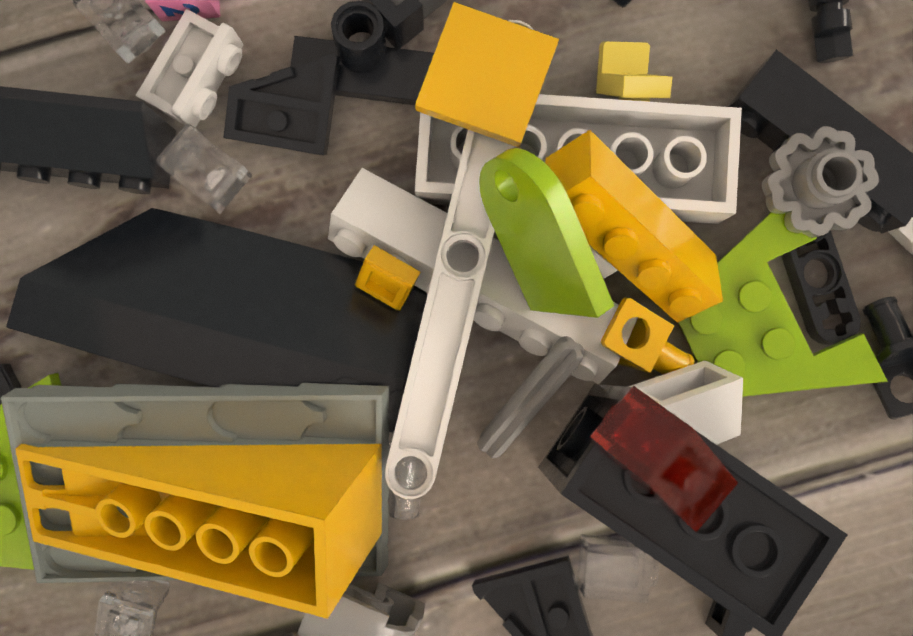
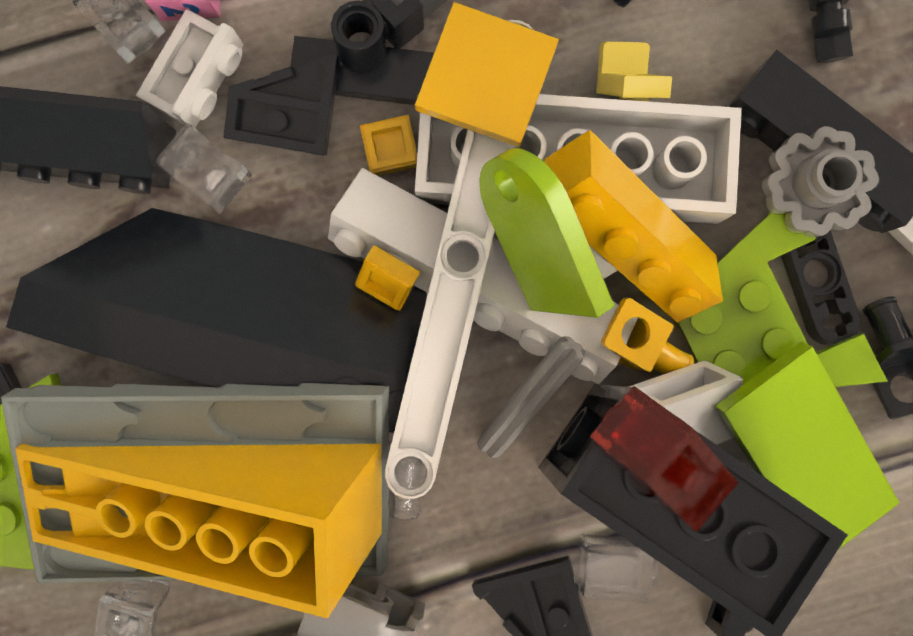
none -> yellow tile [360,114,417,176]
none -> lime tile [715,341,900,550]

